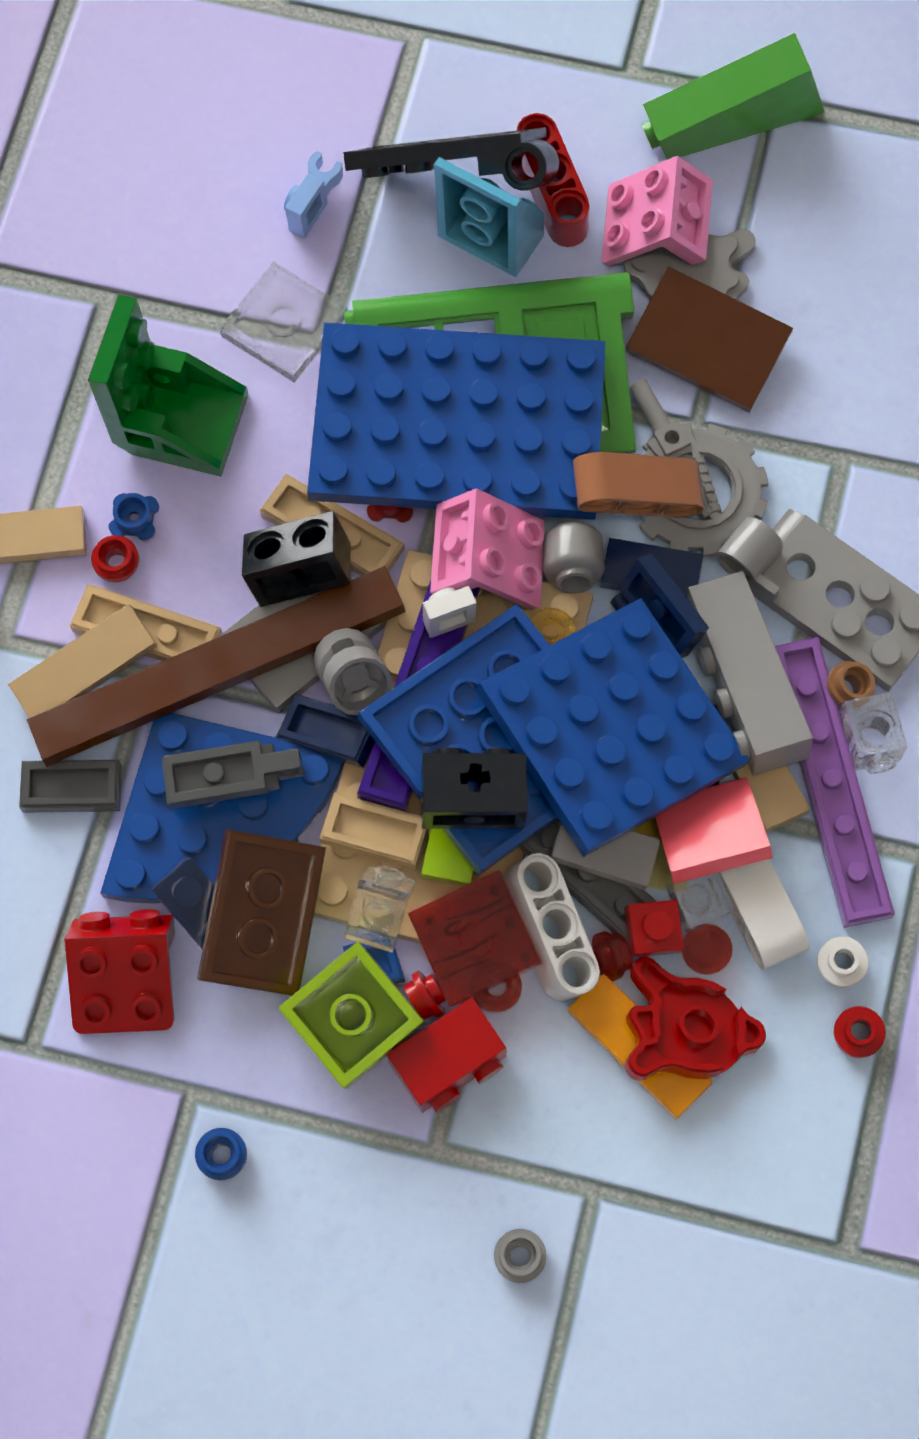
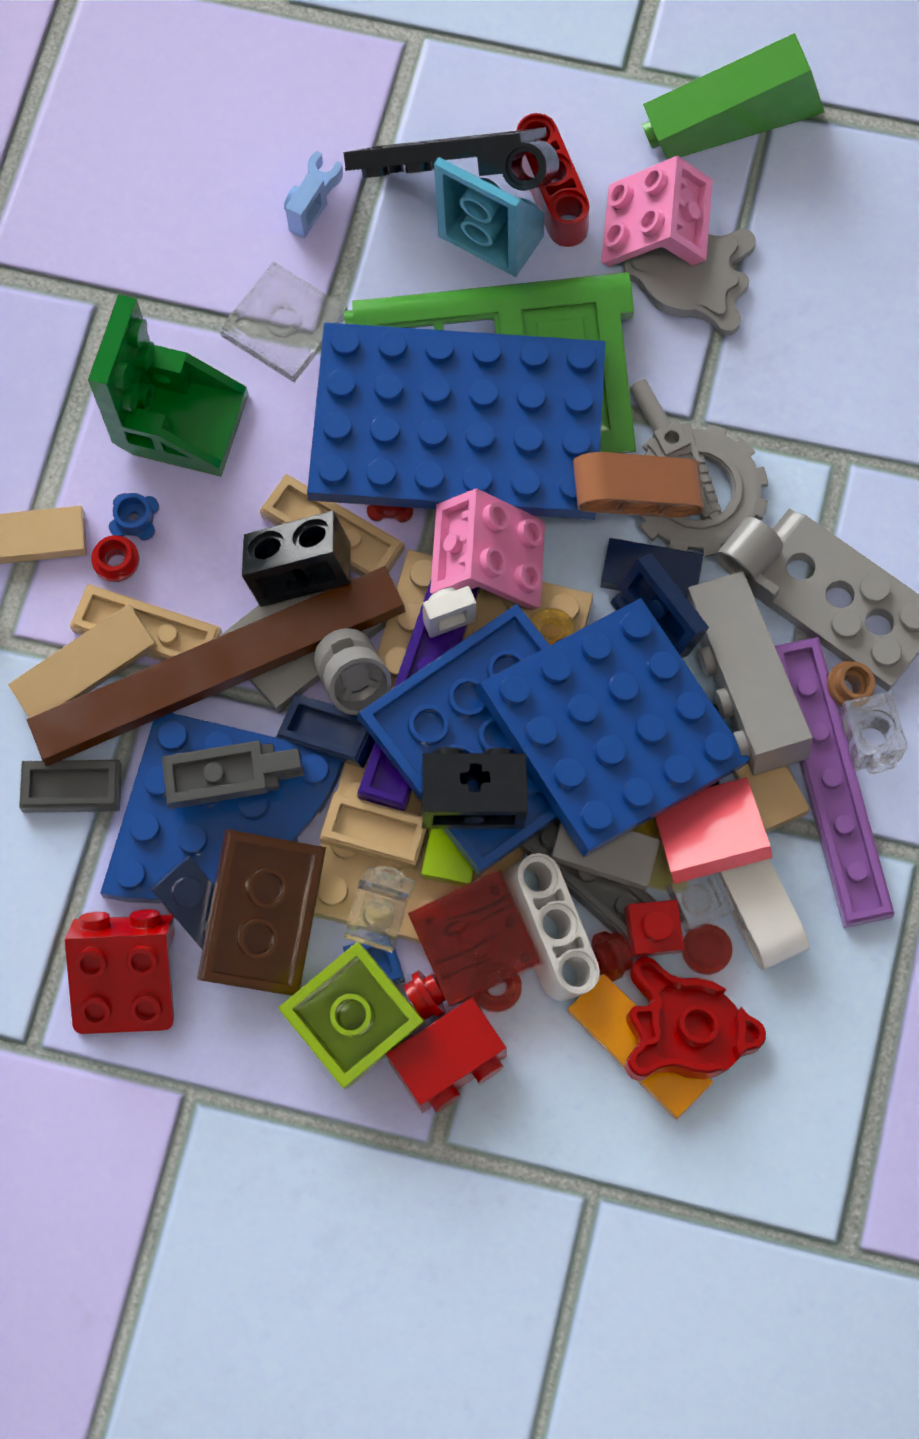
blue plate [195,1128,247,1181] -> none
light grey plate [494,1229,546,1283] -> none
light grey head [543,519,605,594] -> none
reddish brown tile [625,266,793,413] -> none
white plate [817,936,868,988] -> none
red plate [833,1006,886,1058] -> none

